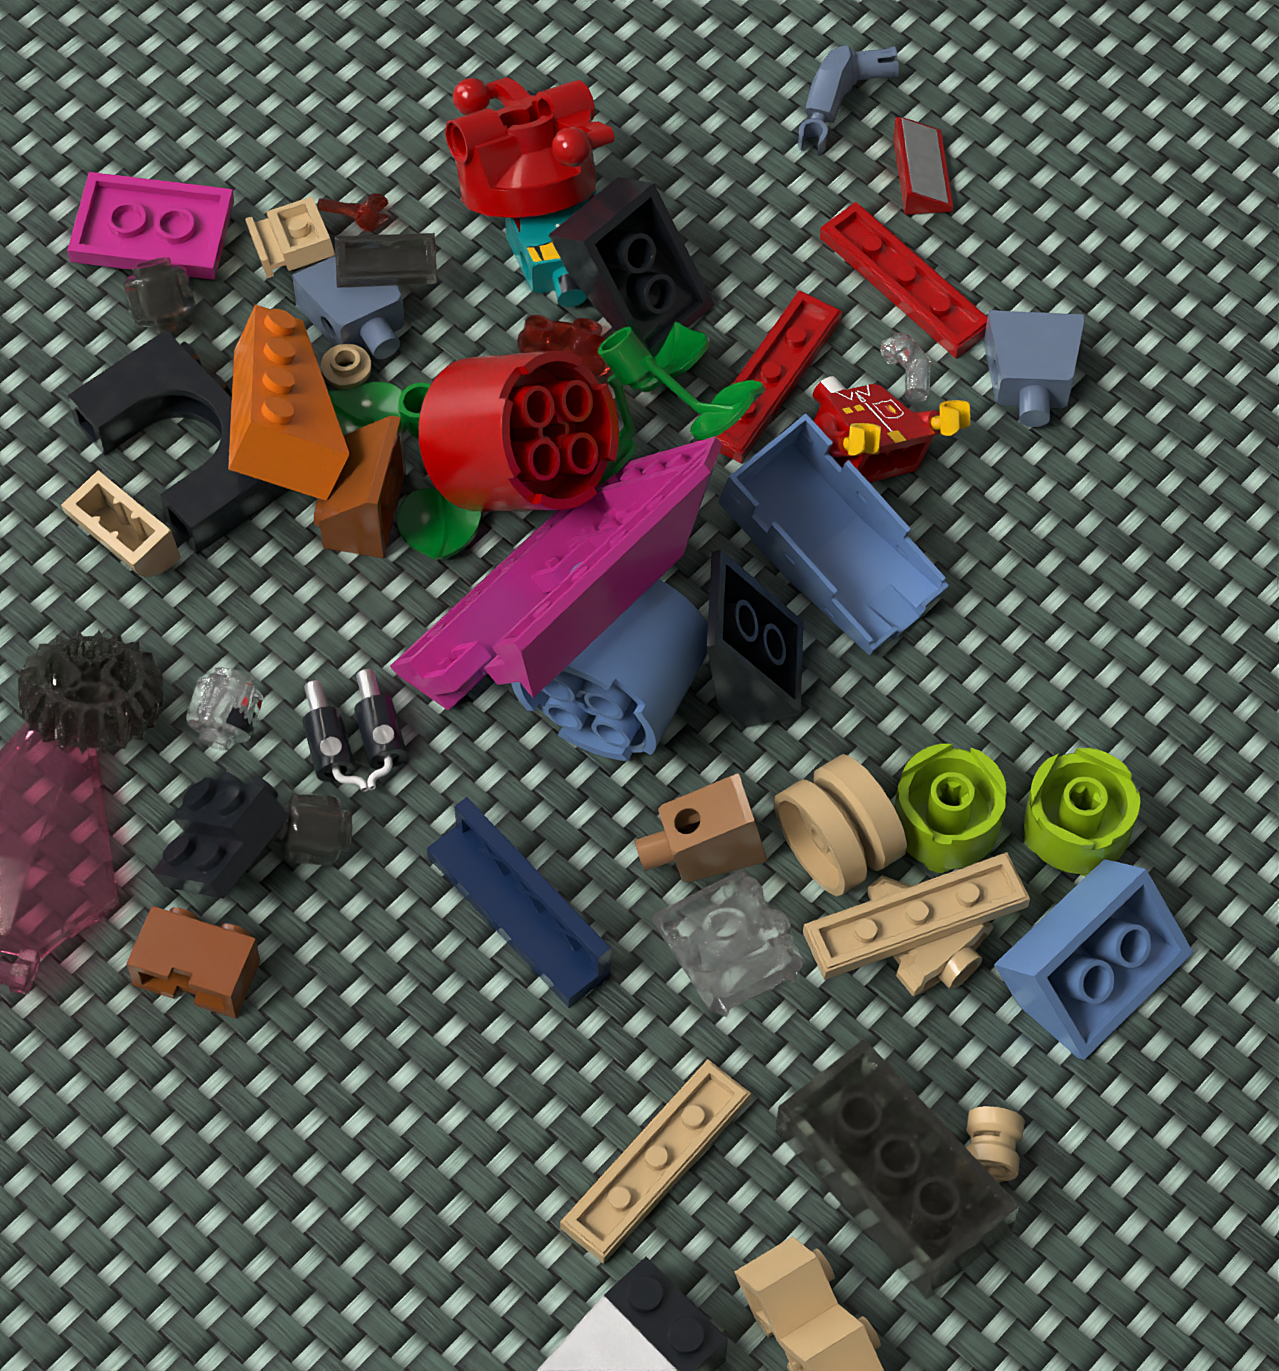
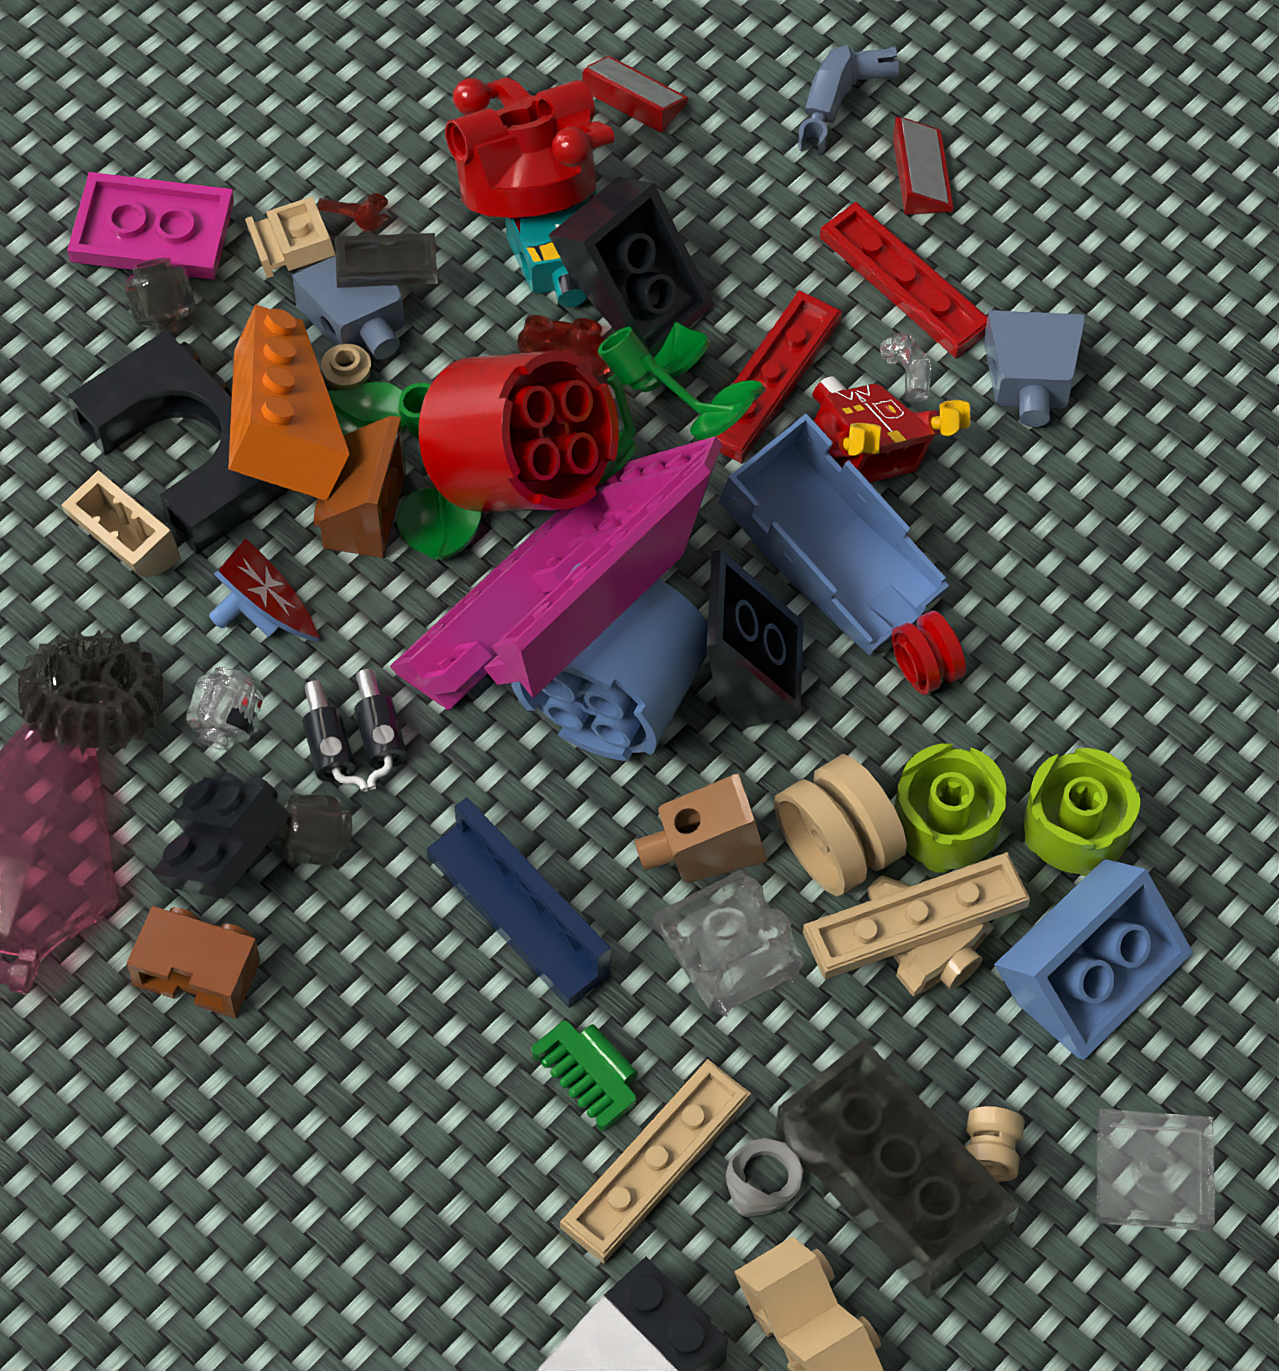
none -> shield [209,538,320,642]
none -> green piece [531,1021,638,1131]
none -> red slope [582,56,688,133]
none -> light grey piece [725,1138,803,1217]
none -> red wheel [892,610,966,695]
none -> clear plate [1097,1109,1215,1231]

